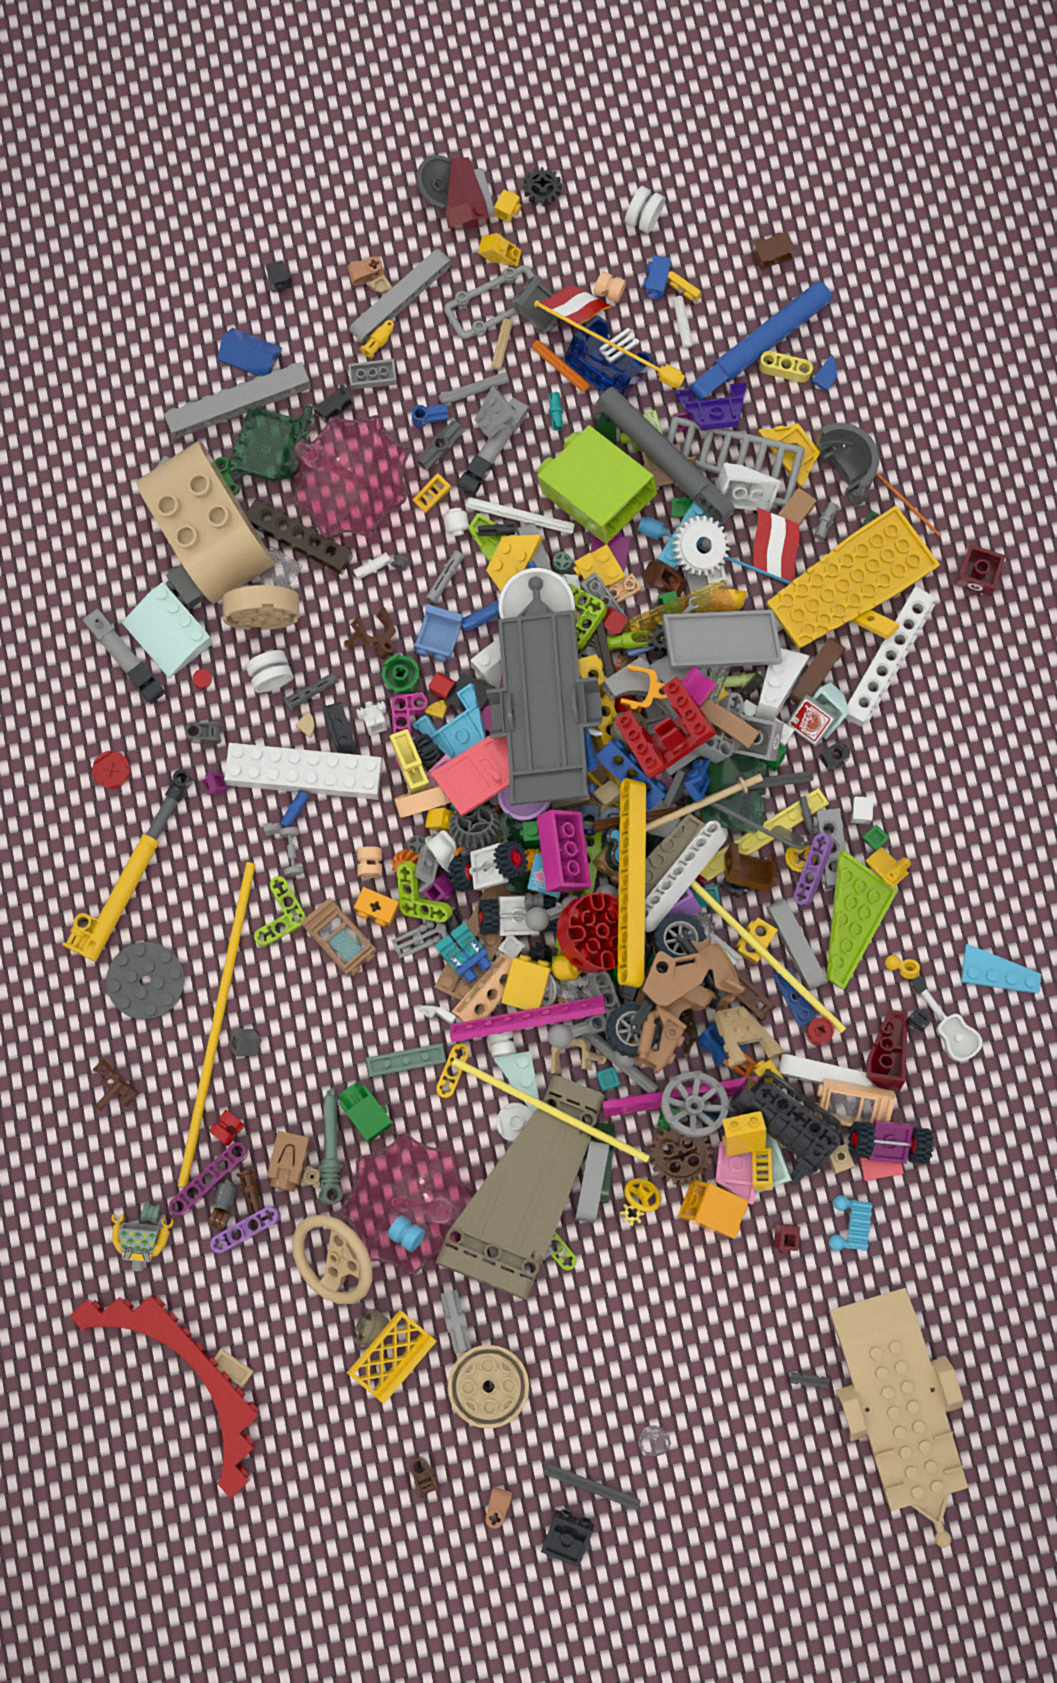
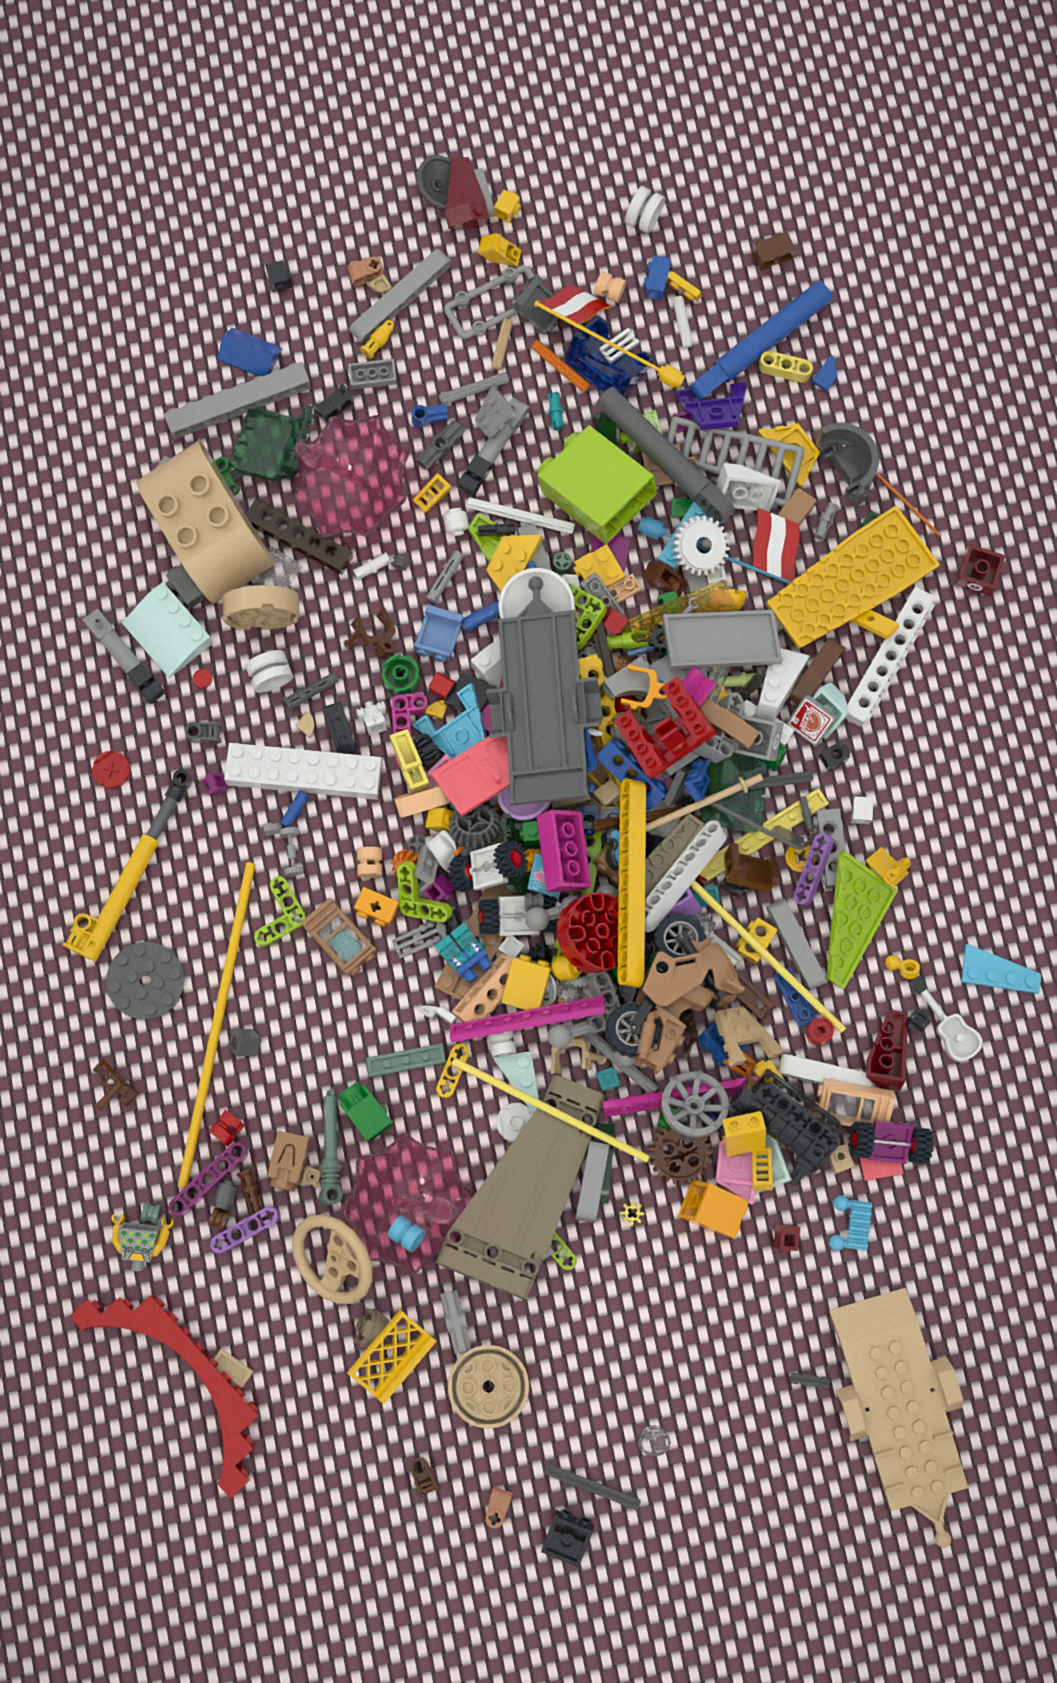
black gear [523,167,562,207] -> none
yellow piece [624,1178,662,1212] -> none
green plate [862,824,890,852] -> none

